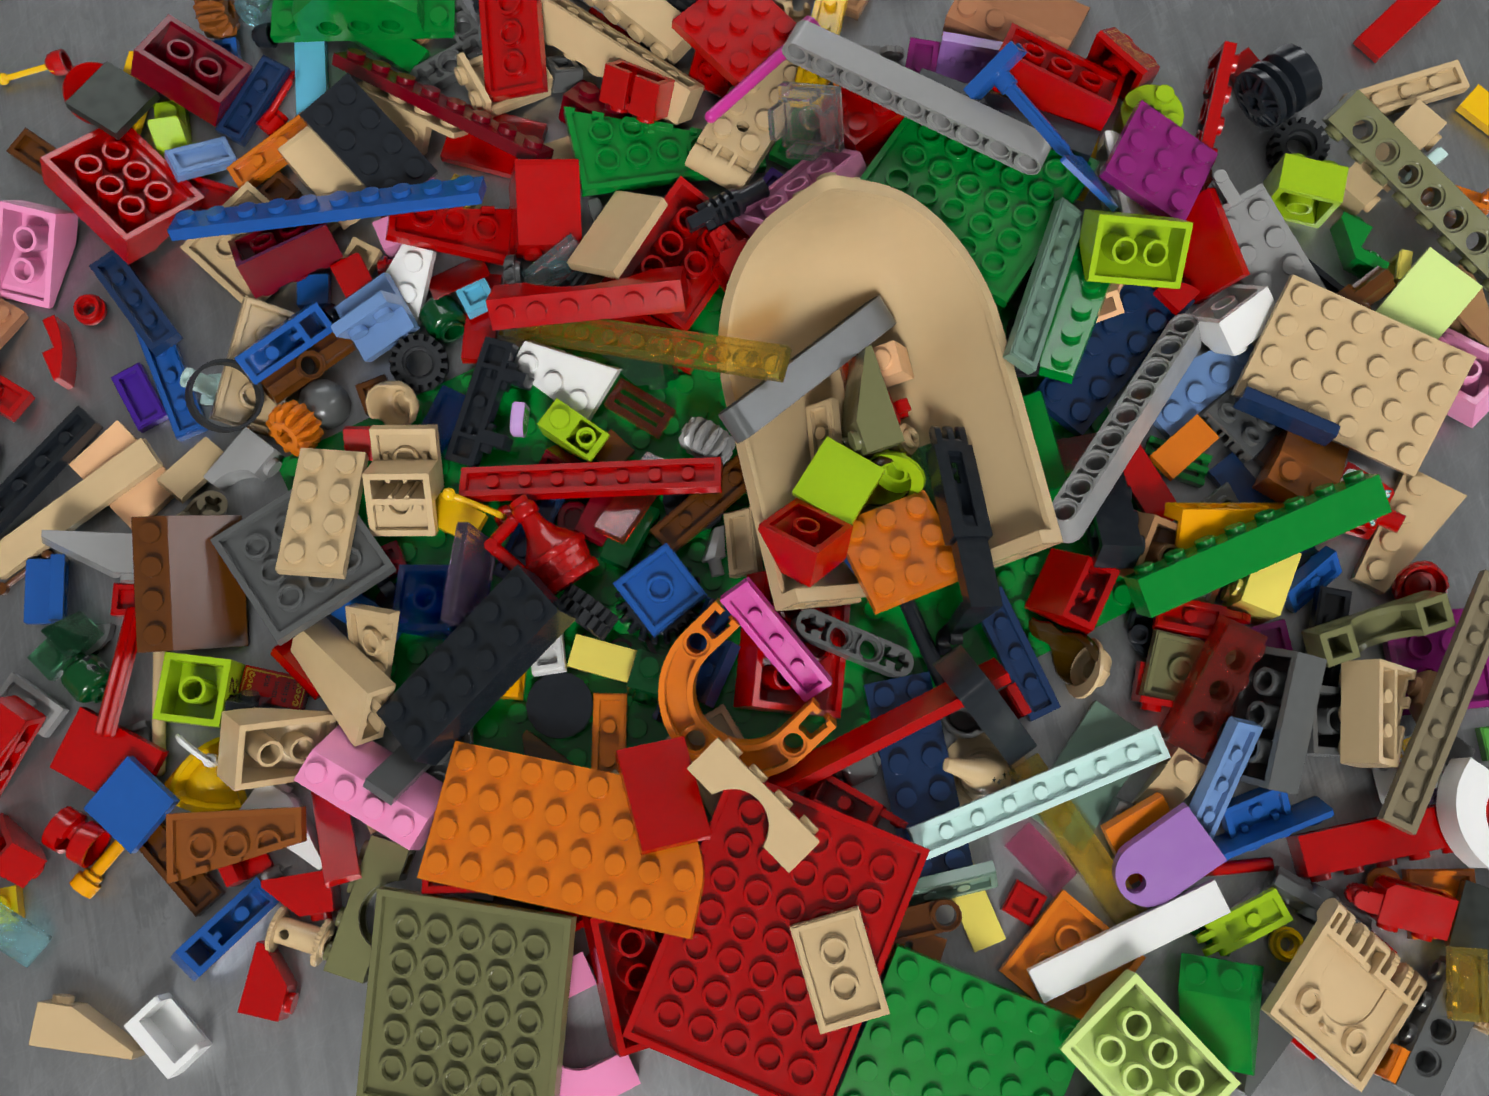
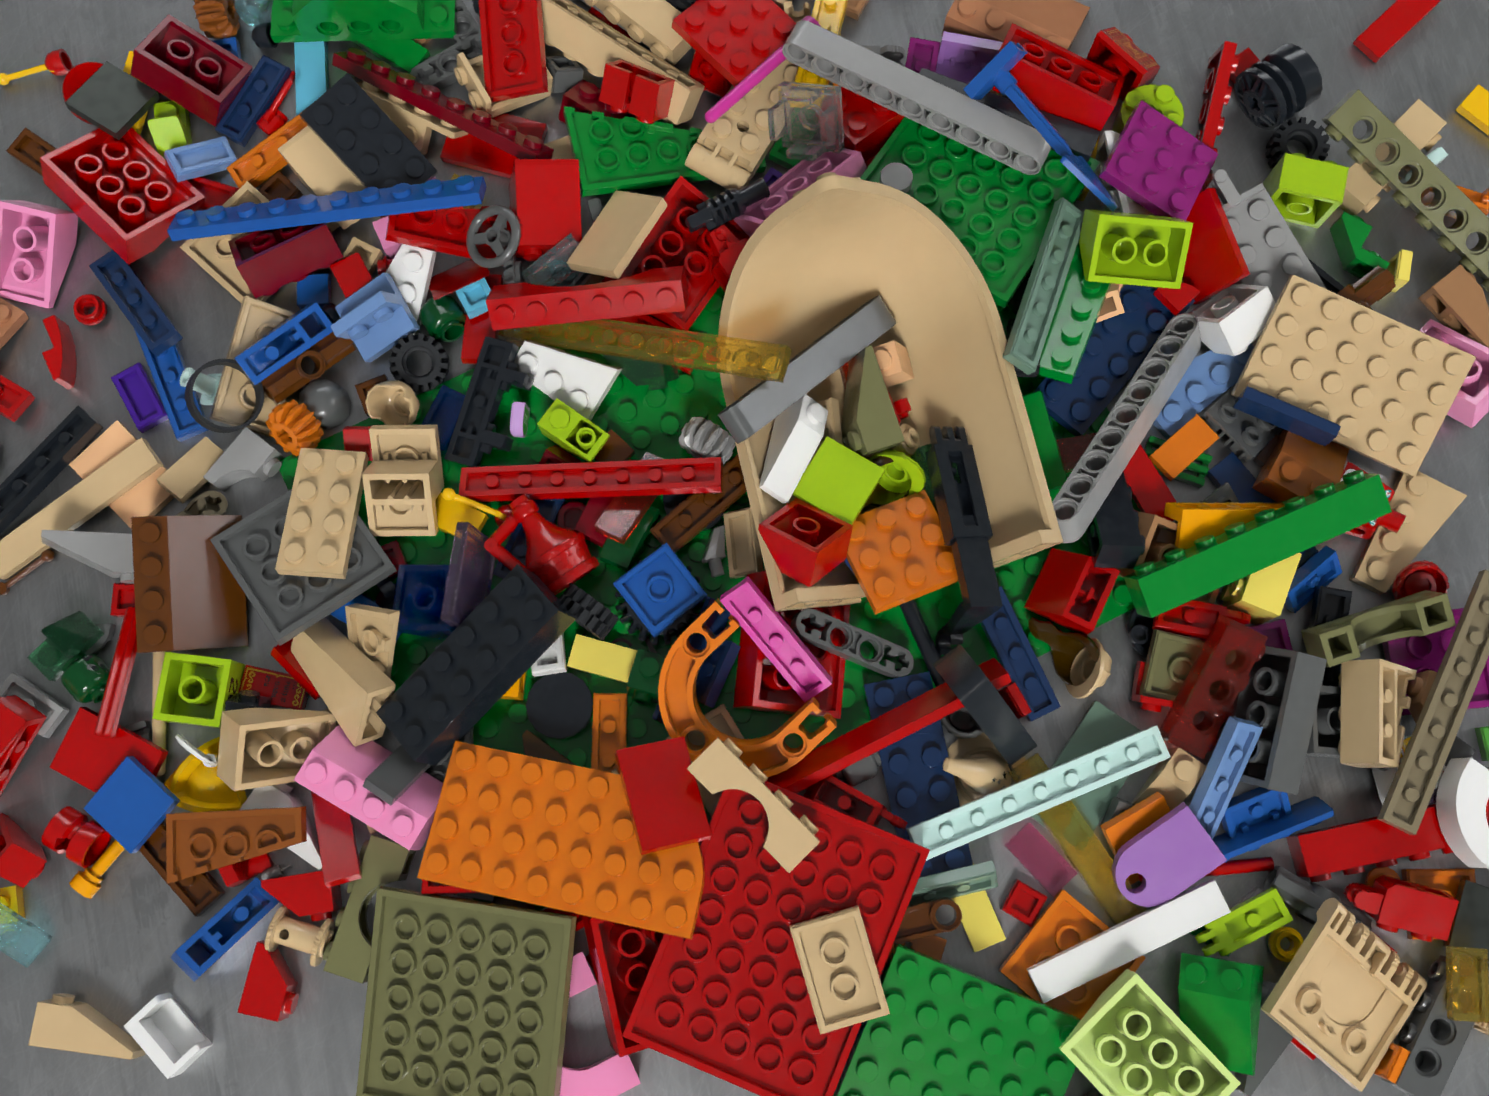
blue panel [23,554,70,625] -> none
clear red tile [604,378,676,439] -> none
tan plate [1339,59,1470,126] -> none
yellowish green tile [1375,247,1483,339] -> none
none -> dark grey piece [466,205,521,268]
none -> white slope [759,394,828,504]
none -> light grey tile [880,163,913,193]

